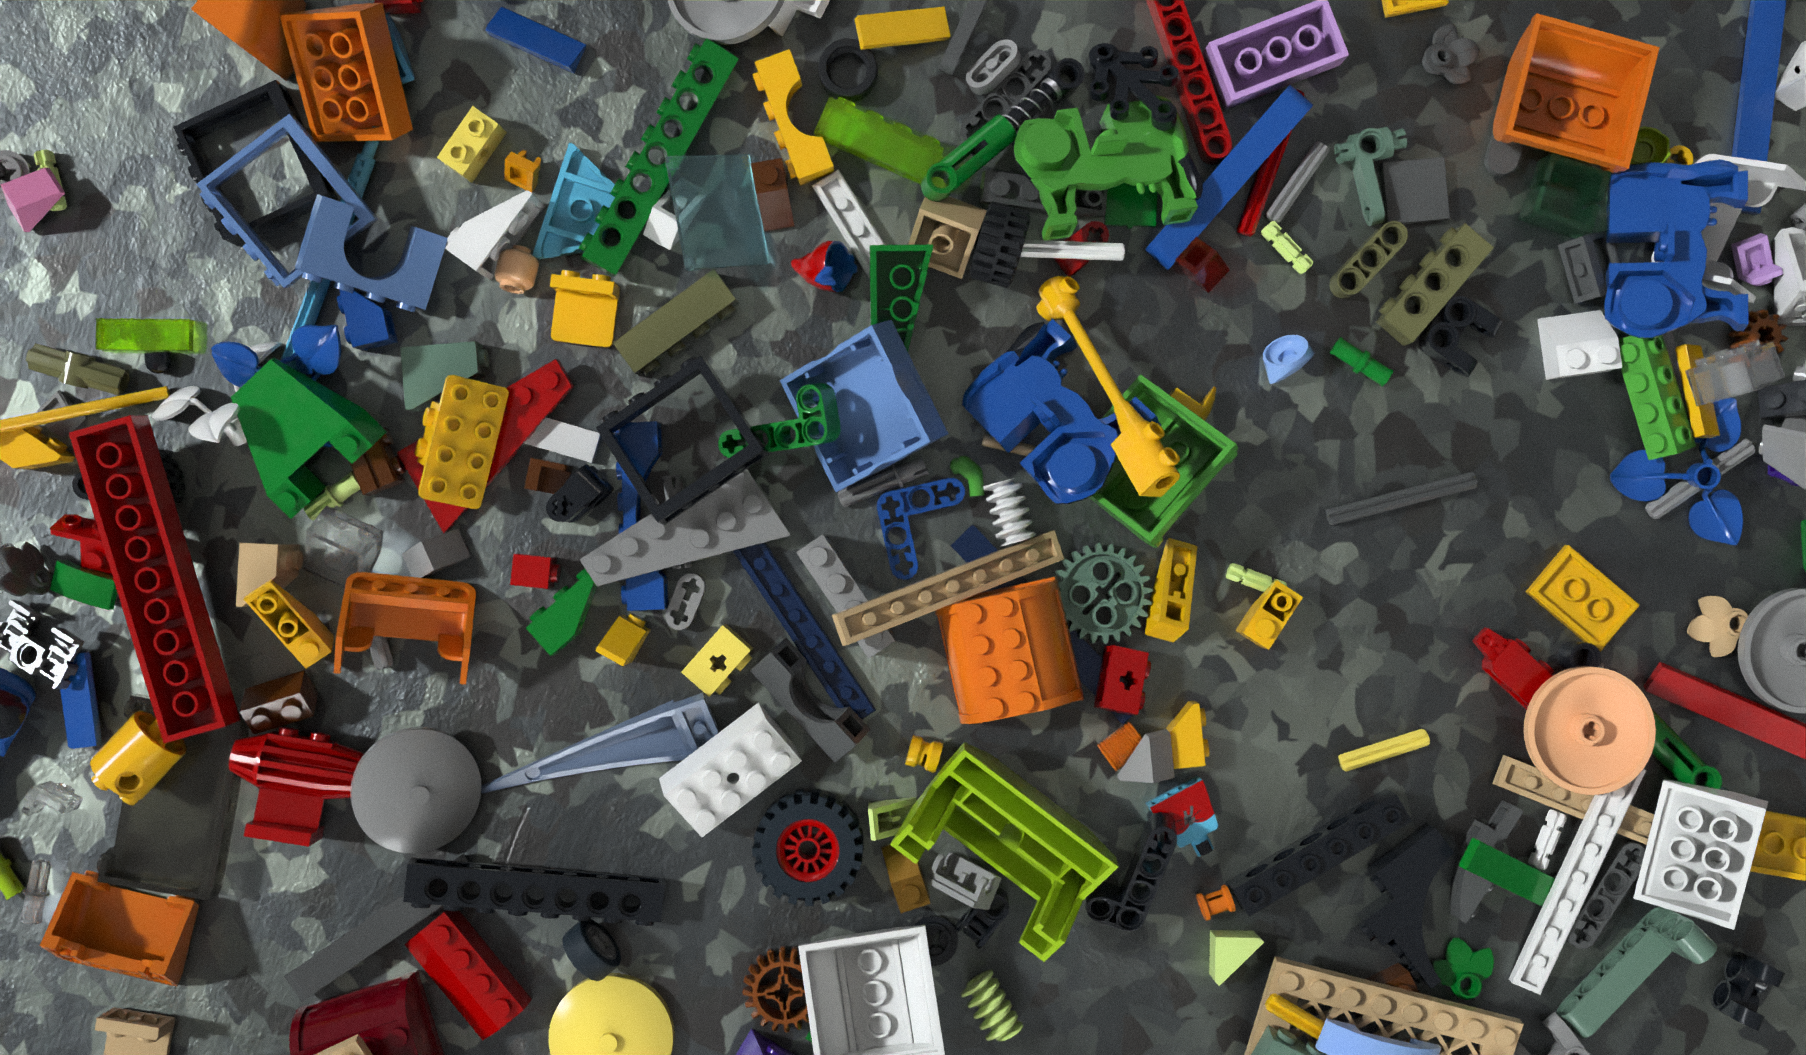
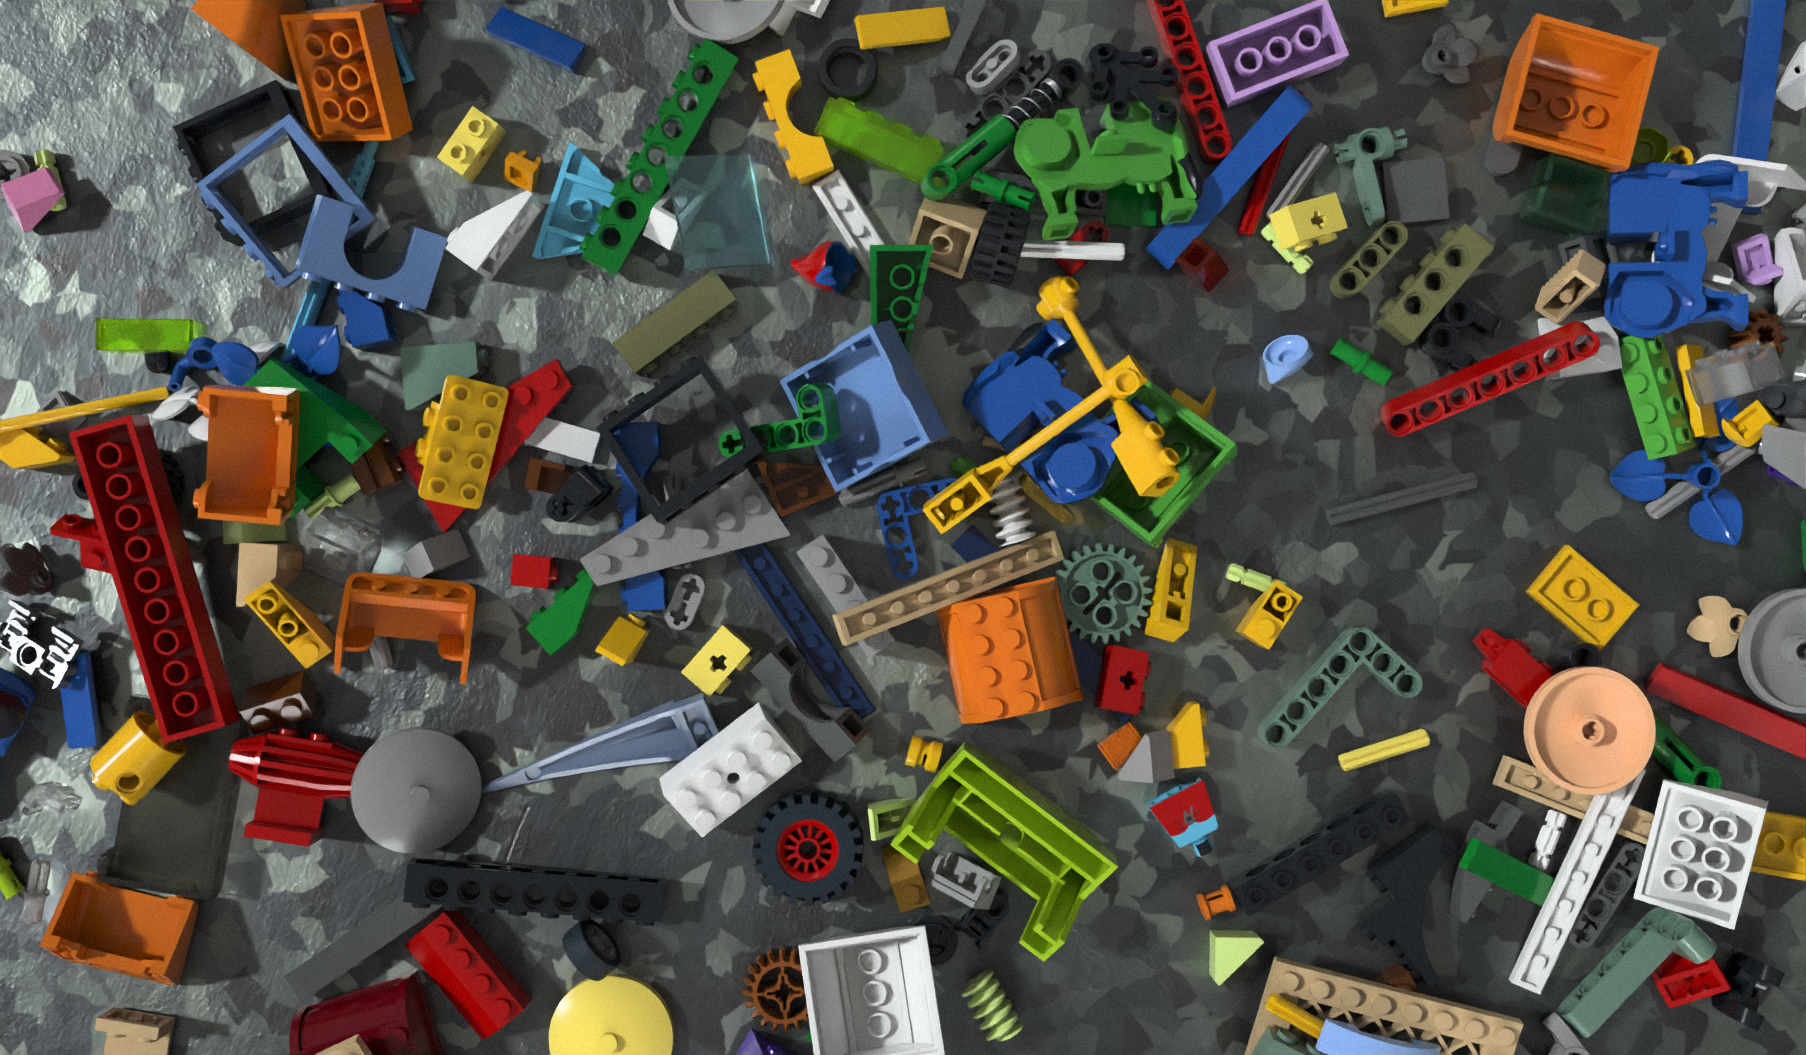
olive piece [25,343,130,396] -> none
green slope [50,560,118,610] -> none
light nougat head [494,245,539,294] -> none
yellow bracket [550,270,620,348] -> none
reddish brown slope [751,158,795,232] -> none
black beam [1086,812,1177,932] -> none
green plate [1432,937,1494,1000] -> none
none -> blue plate [168,337,217,391]
none -> orange windscreen [193,385,300,525]
none -> yellowish green slope [222,520,288,544]
none -> reddish brown wing [757,461,837,518]
none -> yellow bar [922,354,1149,534]
none -> green pin [970,170,1037,212]
none -> clear yellow tile [1018,471,1076,526]
none -> sand green beam [1257,626,1423,749]
none -> light yellow brick [1269,192,1348,252]
none -> red beam [1380,321,1600,437]
none -> tan brick [1535,250,1606,324]
none -> red slope [1650,951,1731,1009]
none -> yellow plate [1722,399,1779,447]

